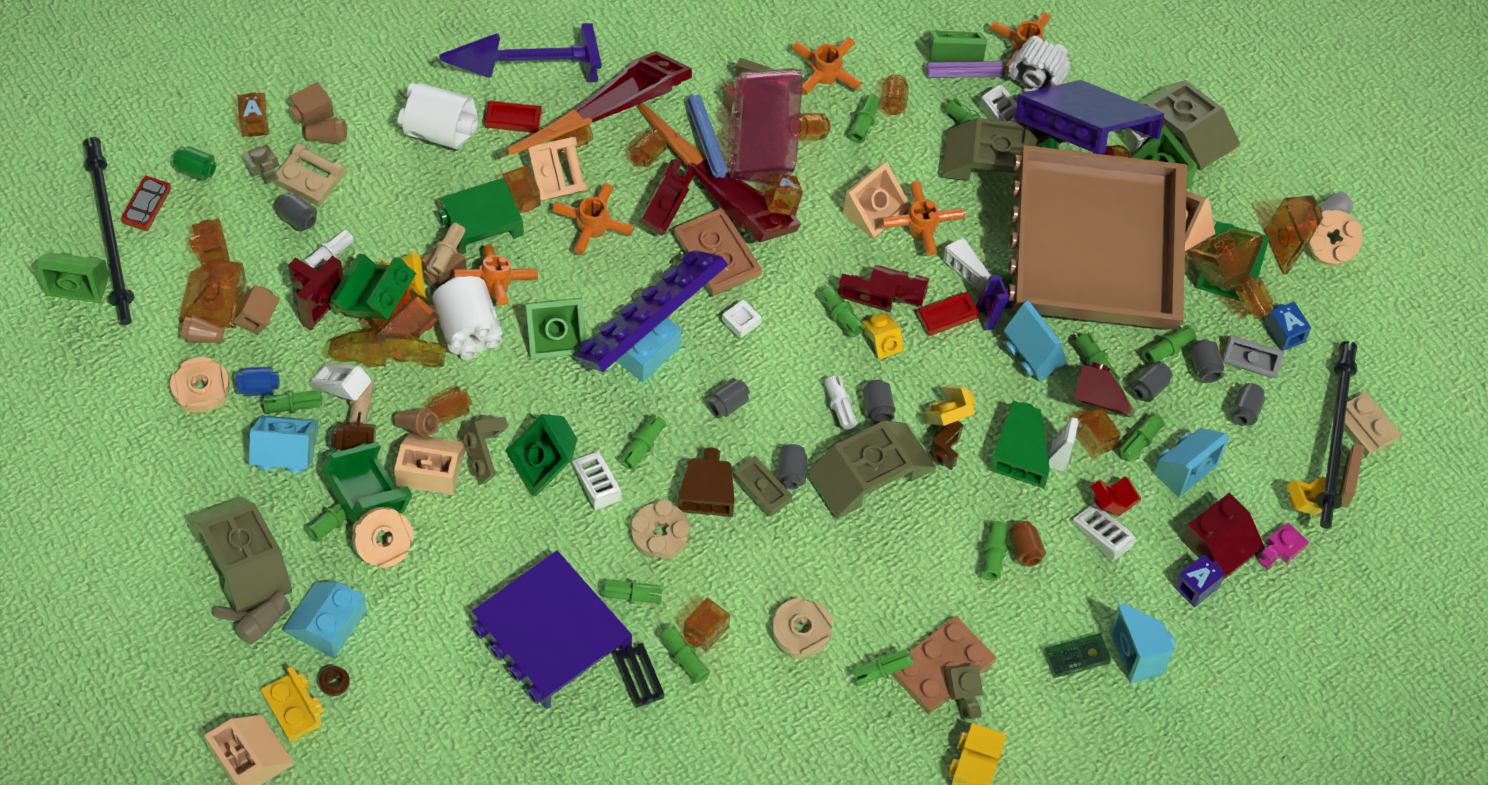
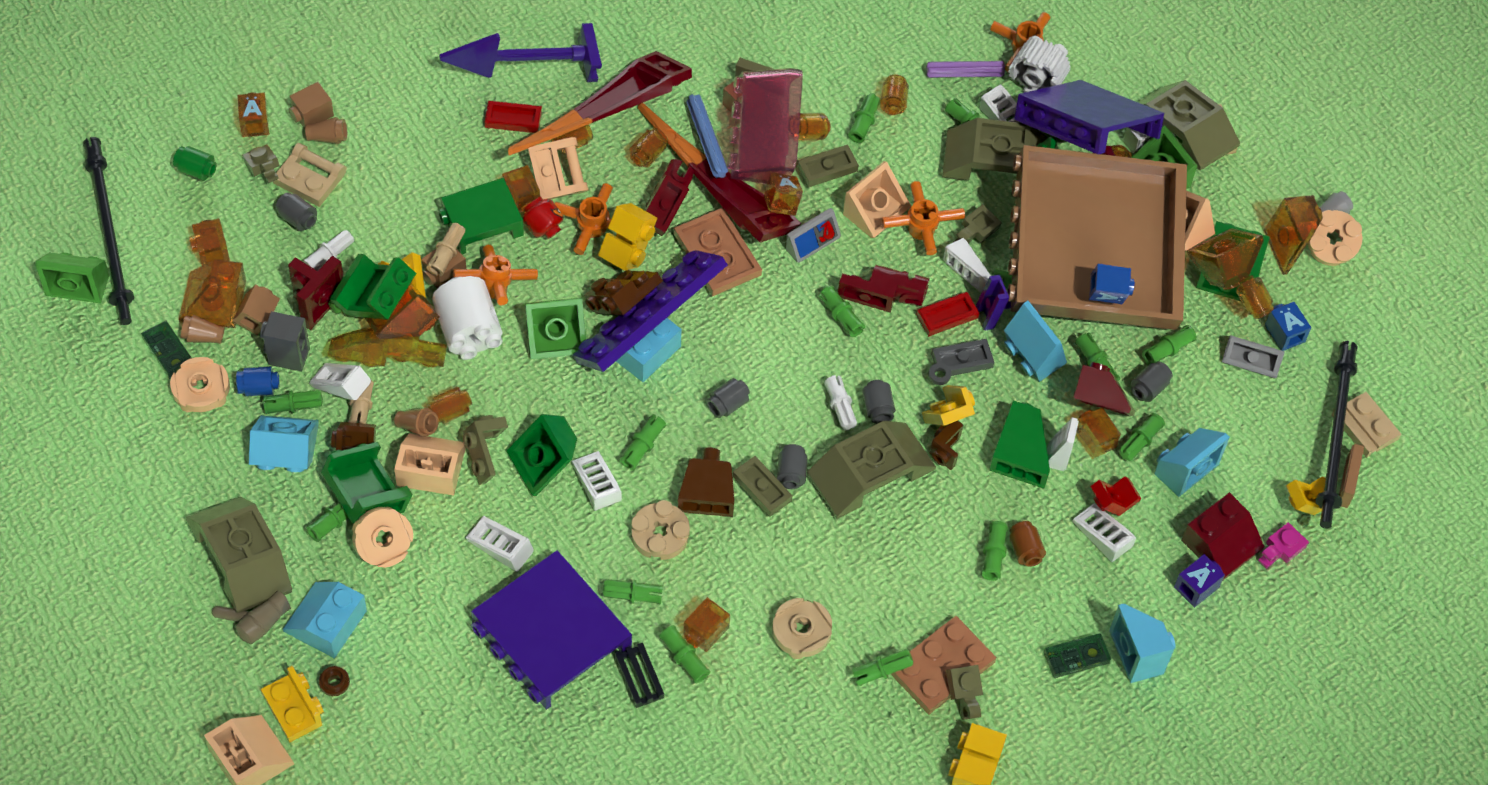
tile [121,175,172,232] -> none
white cylinder [398,82,478,149] -> none
white plate [722,299,762,339] -> none
orange bar [792,37,862,95] -> none
yellow bracket [862,313,904,359] -> none
bright green slope [929,30,987,62] -> none
dark grey brick [1190,339,1225,383] -> none
dark grey brick [1230,383,1265,426] -> none
none -> clear green tile [141,320,191,379]
none -> dark grey brick [260,311,310,372]
none -> white slope [466,516,534,572]
none -> red head [522,196,564,239]
none -> reddish brown plate [584,270,663,315]
none -> yellow piece [598,203,657,271]
none -> slope [786,208,841,263]
none -> olive plate [797,144,859,188]
none -> dark grey hinge [928,339,995,385]
none -> olive plate [954,204,1002,244]
none -> blue brick [1089,264,1135,304]

